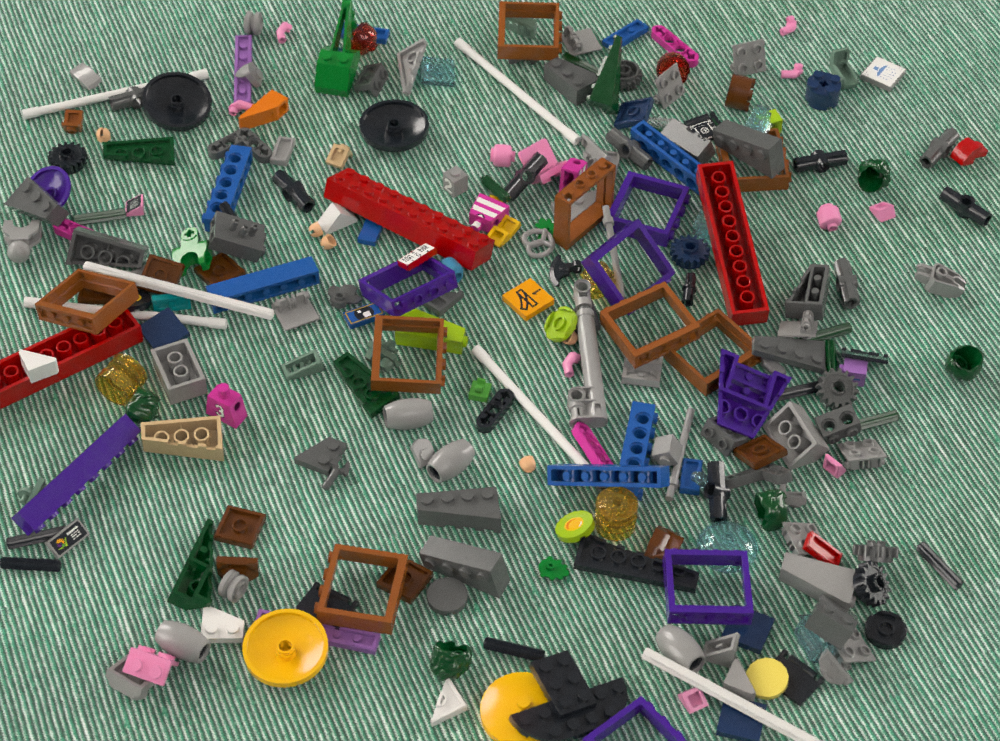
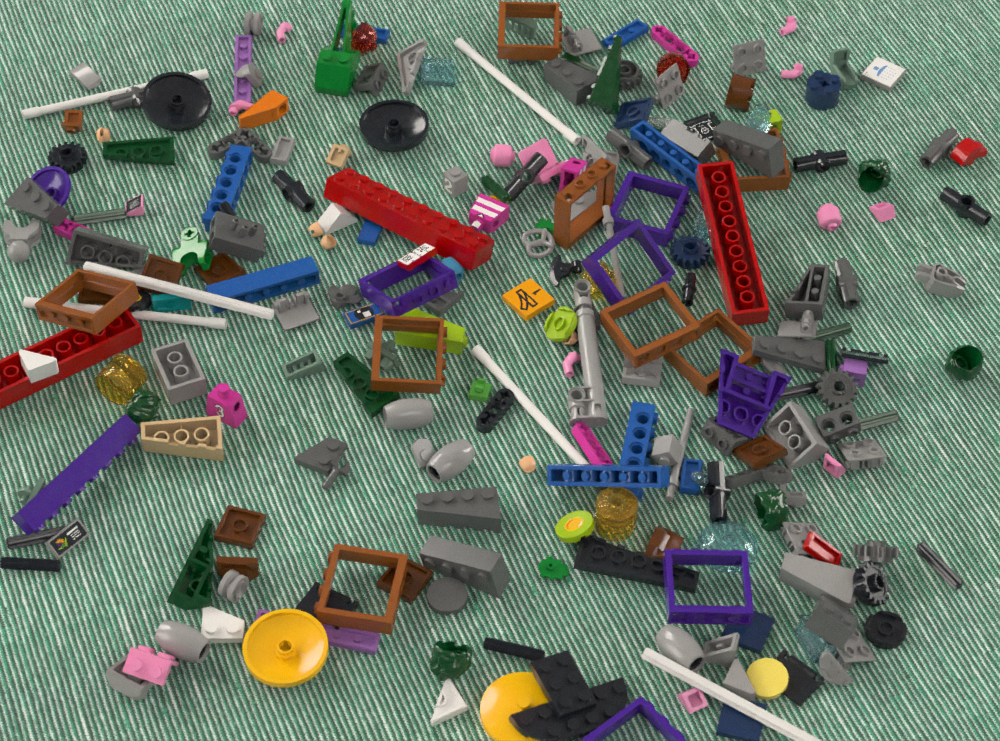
dark blue tile [140,307,190,349] -> none
yellow slope [487,215,522,248] -> none

